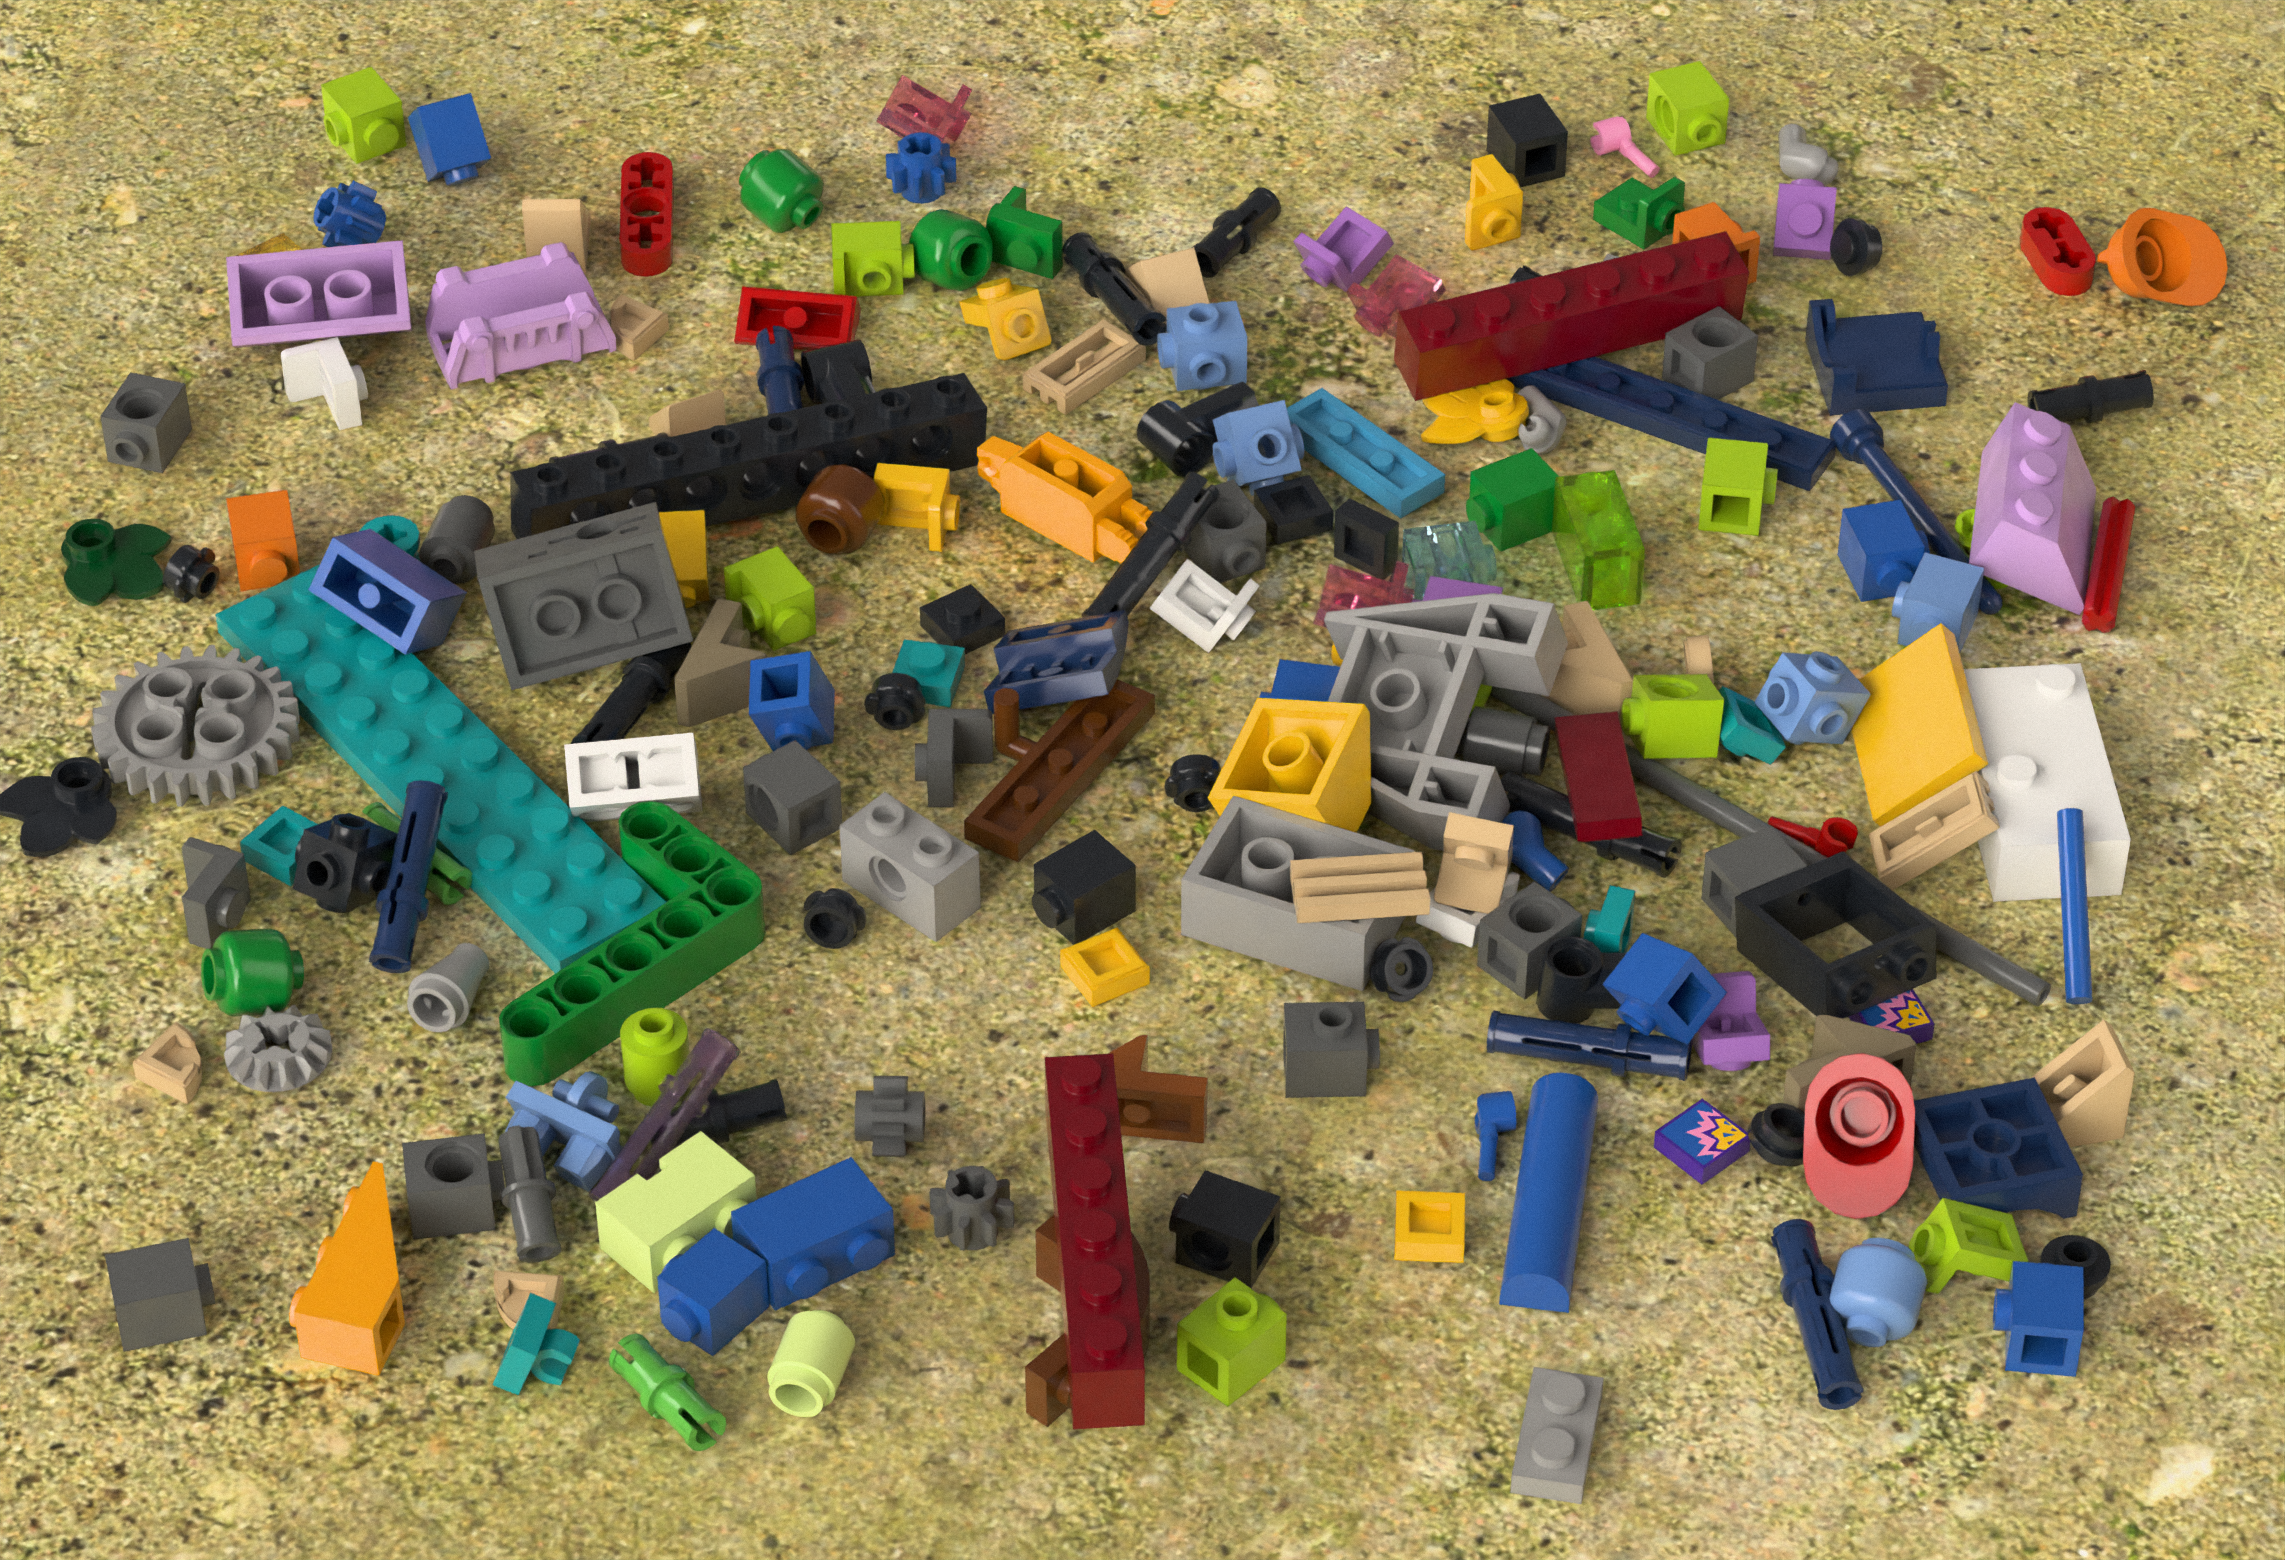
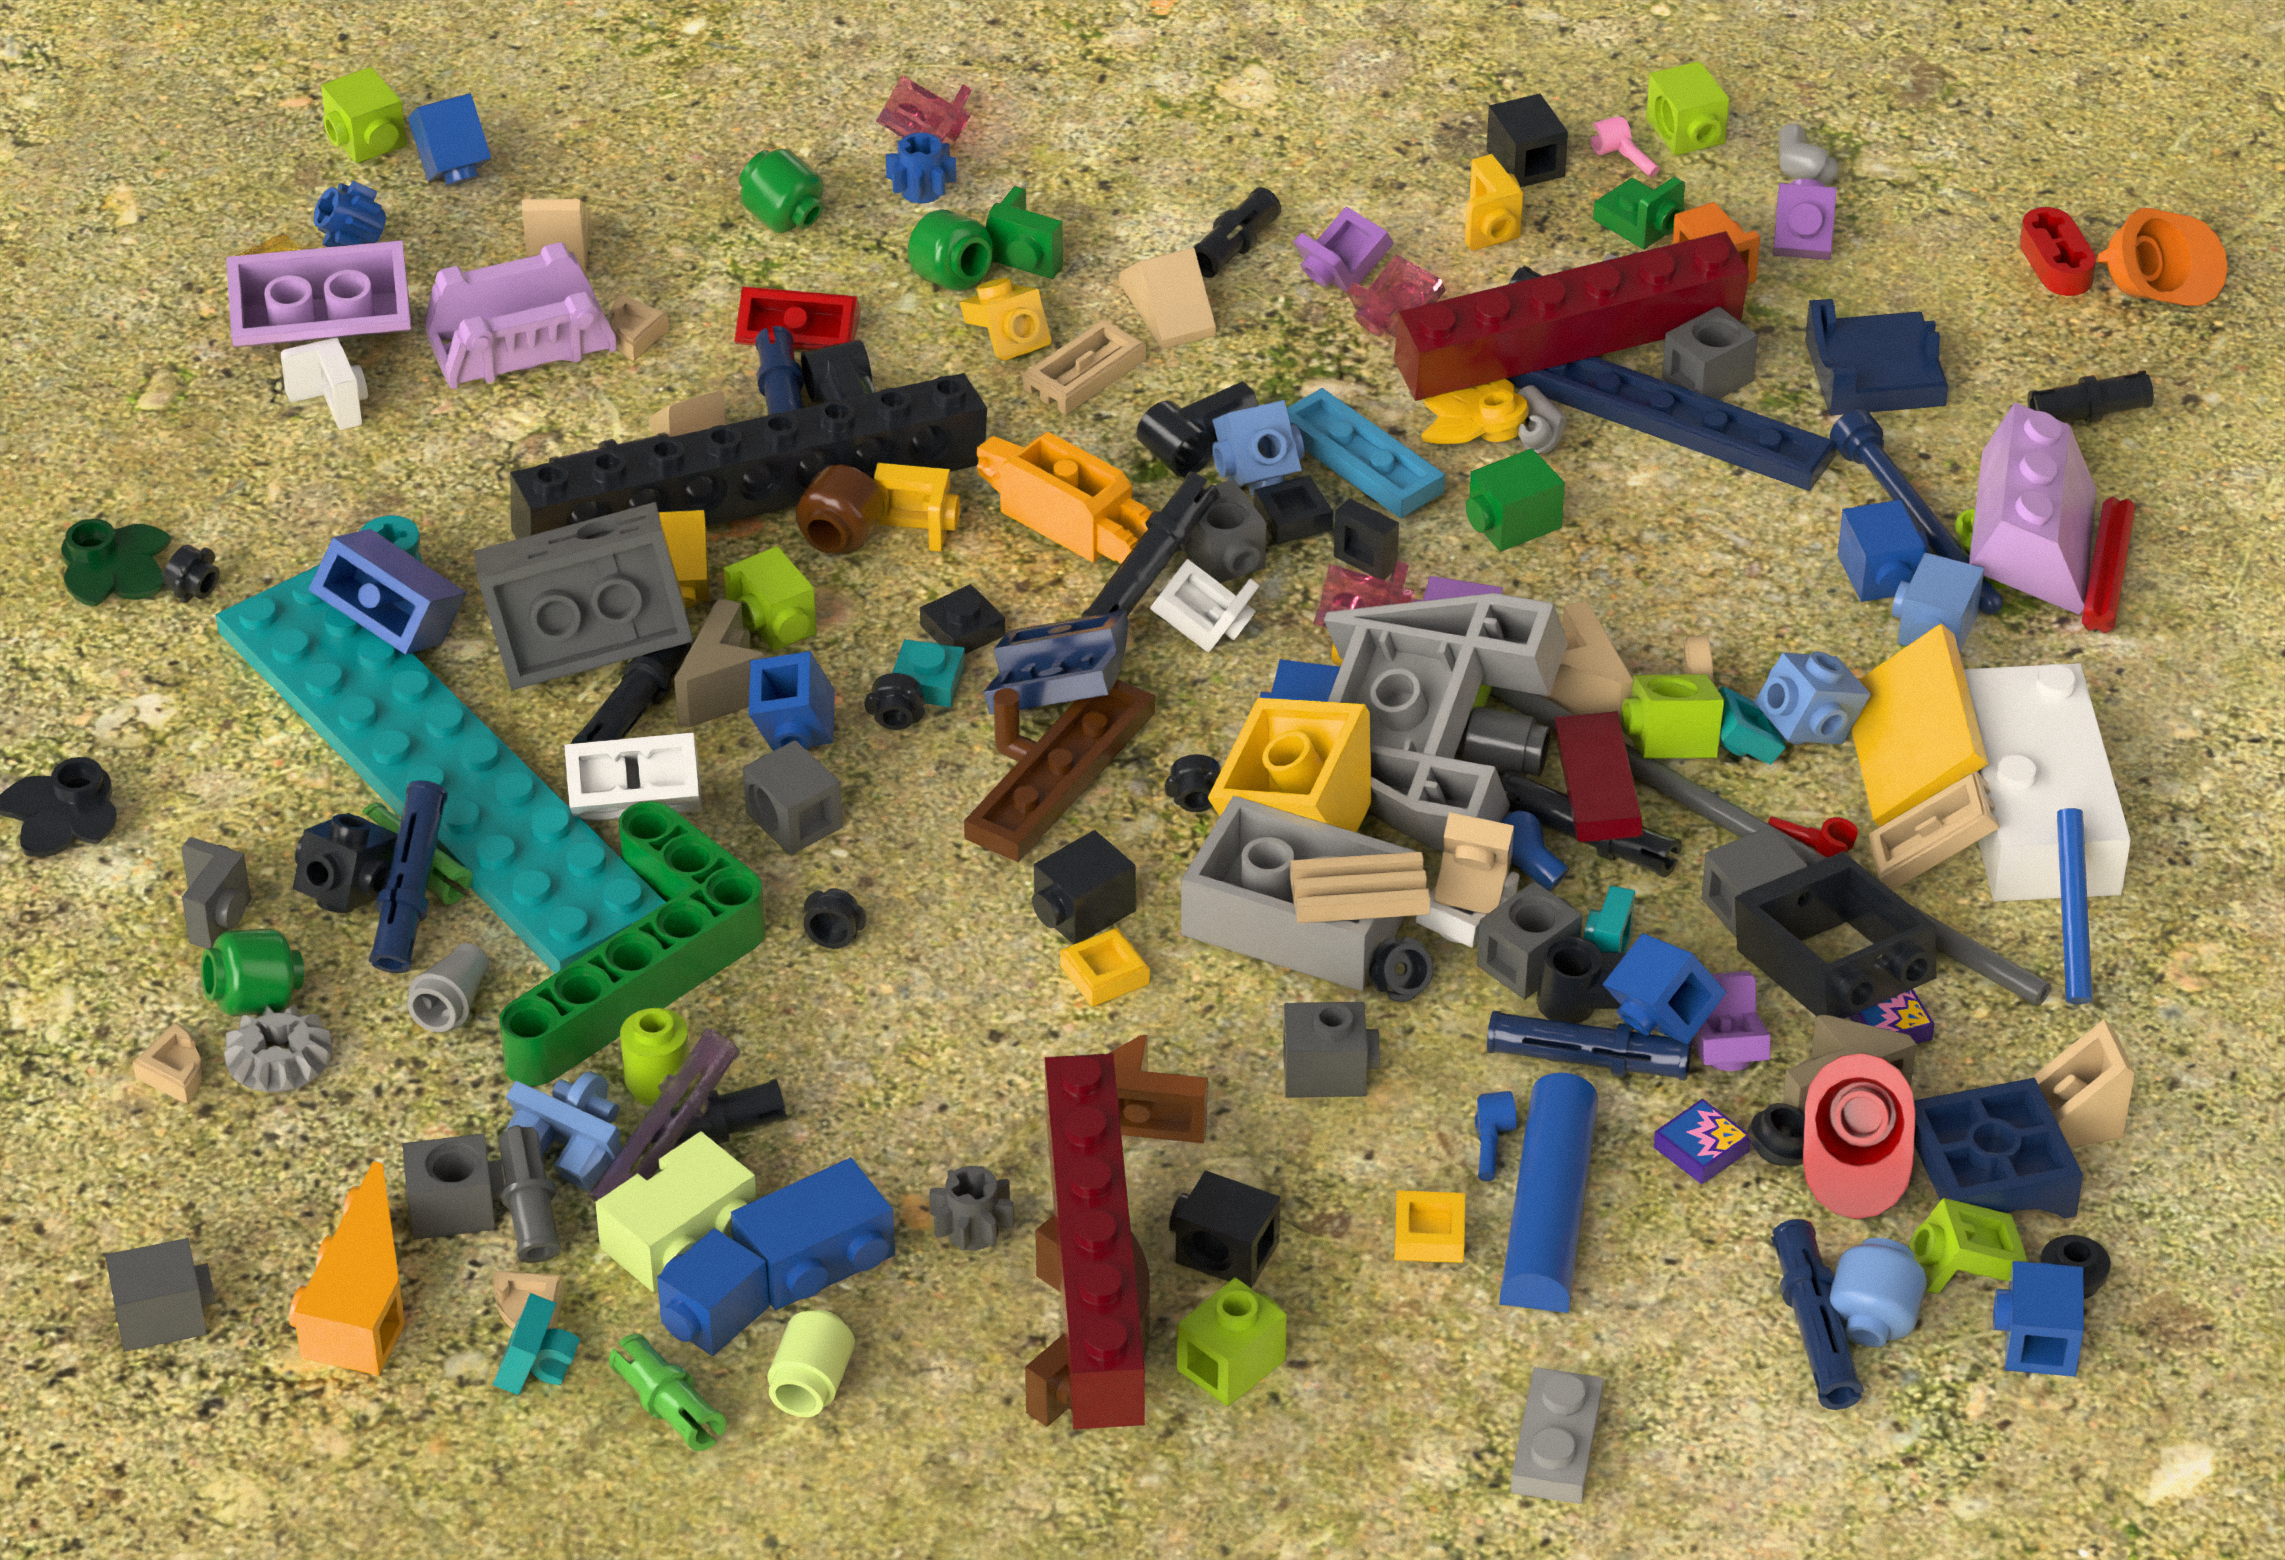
light grey gear [91,645,300,807] -> none
dark grey brick [100,372,192,473] -> none
orange brick [226,490,300,591] -> none
teal plate [240,805,317,886] -> none
dark grey brick [419,495,495,584] -> none
red beam [619,152,674,277] -> none
lime brick [831,221,915,297] -> none
light grey brick [840,792,981,942] -> none
dark grey gear [854,1076,926,1157] -> none
dark grey bracket [915,709,993,807] -> none
black pin [1062,232,1167,346] -> none
medium blue brick [1157,301,1247,391] -> none
clear light blue brick [1401,521,1497,603] -> none
clear neon green brick [1552,470,1645,610] -> none
lime brick [1698,438,1778,536] -> none
black plate [1830,218,1882,276] -> none

